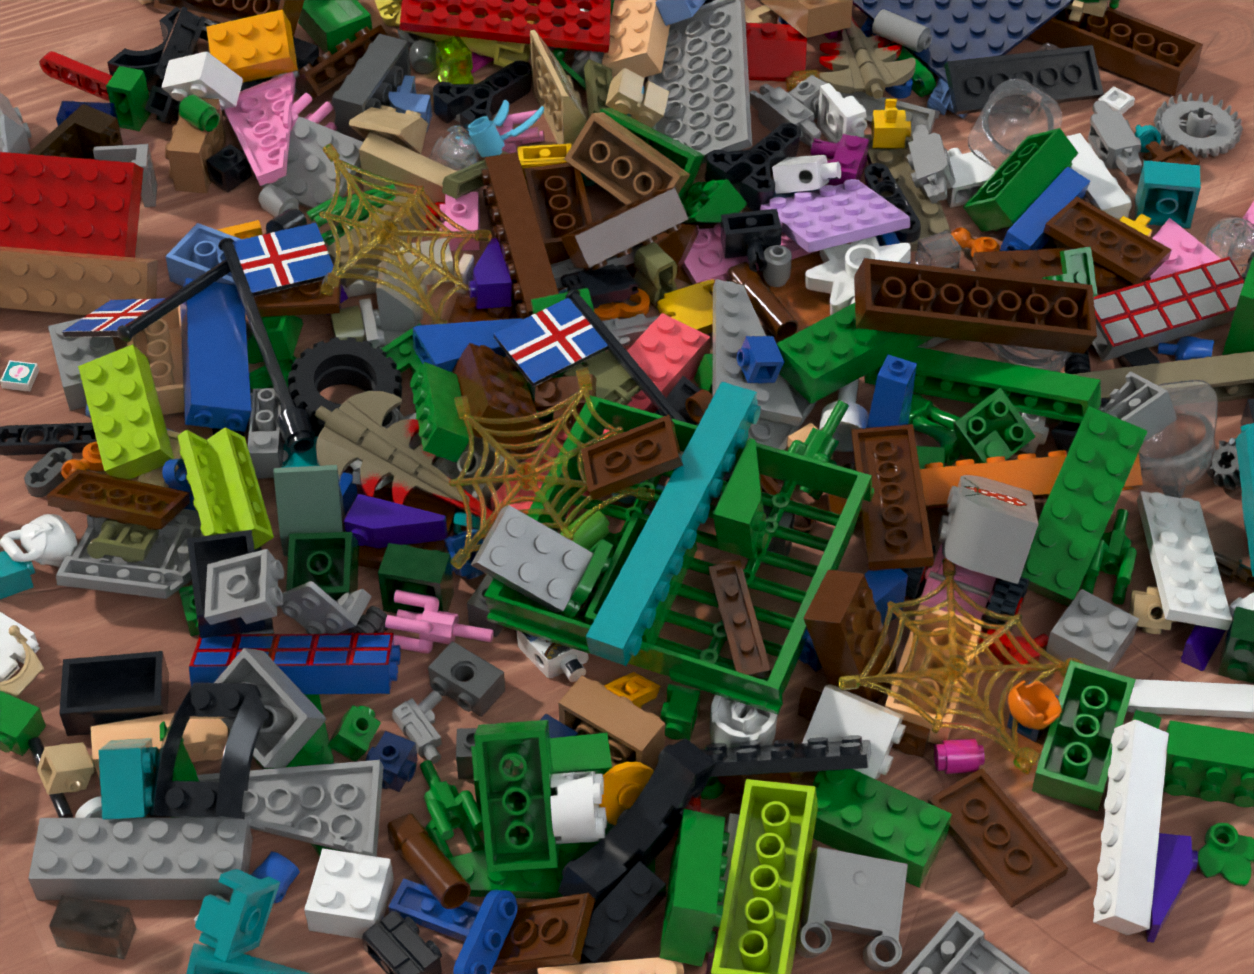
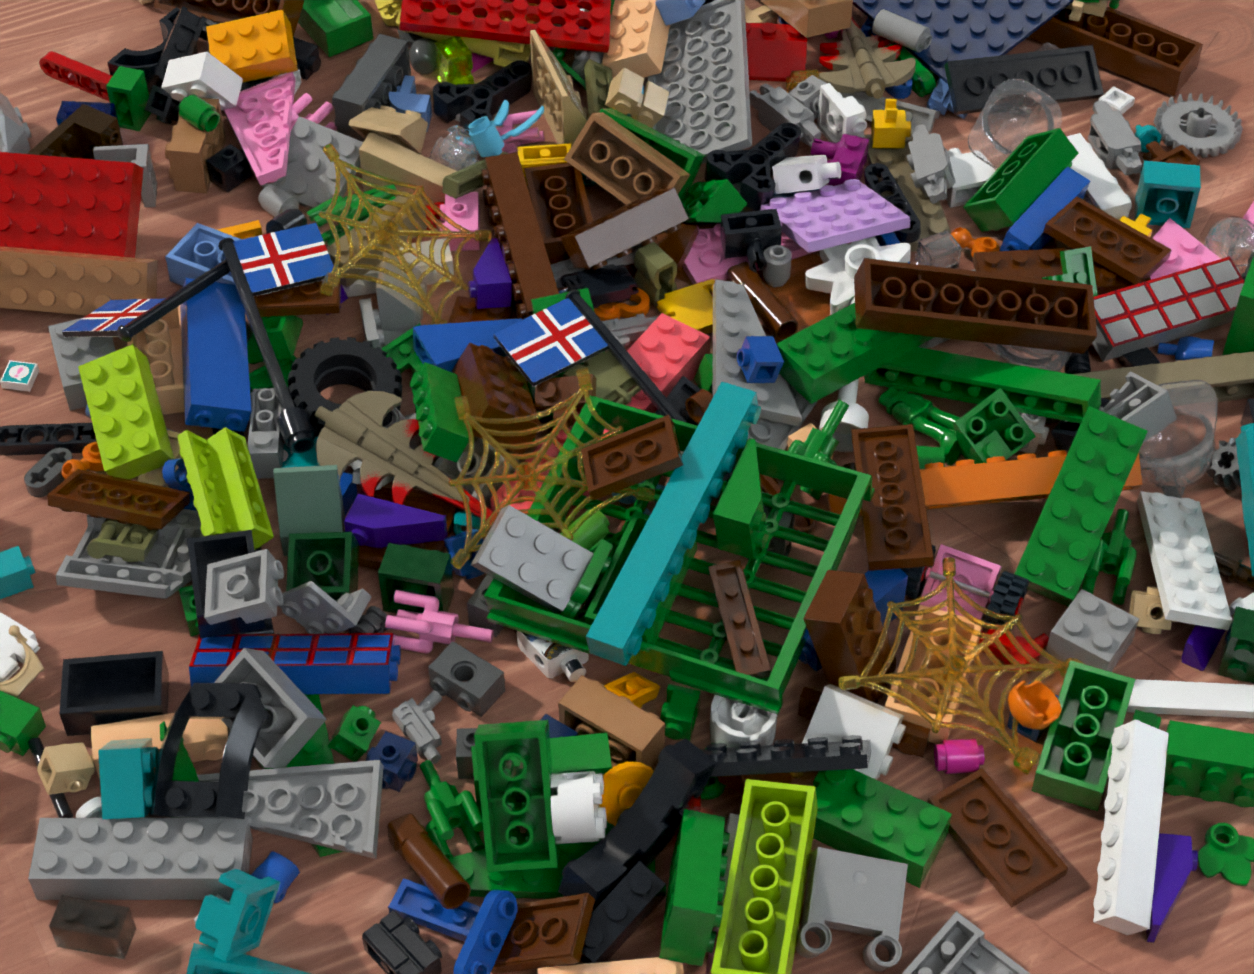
white piece [0,514,78,567] -> none
reddish brown brick [295,24,388,99] -> none
white brick [304,848,394,939] -> none
olive brick [330,305,367,343] -> none
white tile [454,253,475,294] -> none
blue slope [867,355,917,428] -> none
light grey brick [938,475,1038,584] -> none

